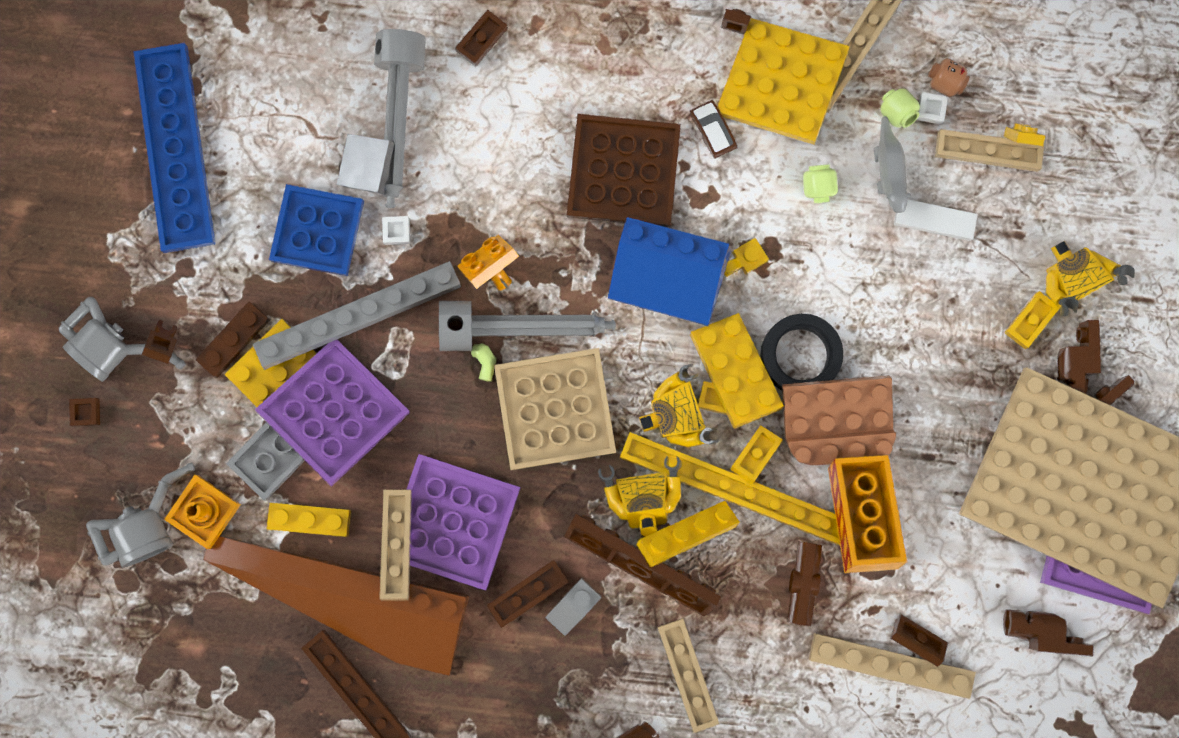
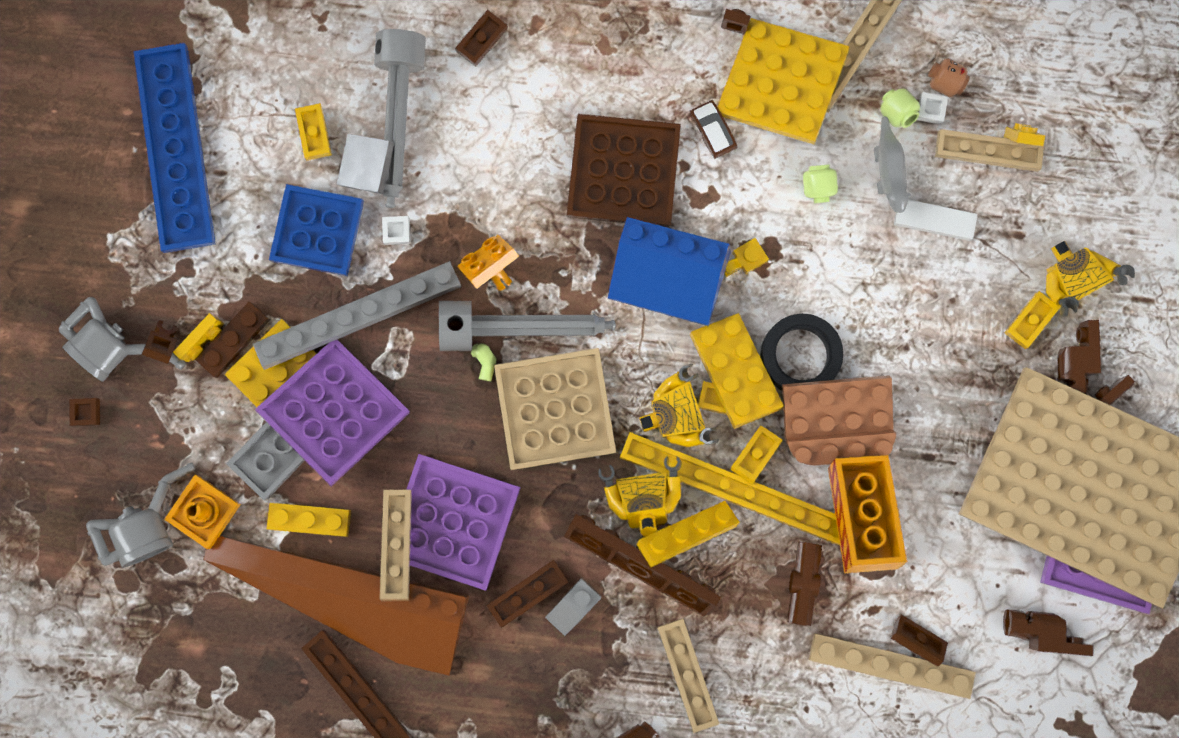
none -> yellow plate [173,313,224,363]
none -> yellow plate [295,103,332,161]

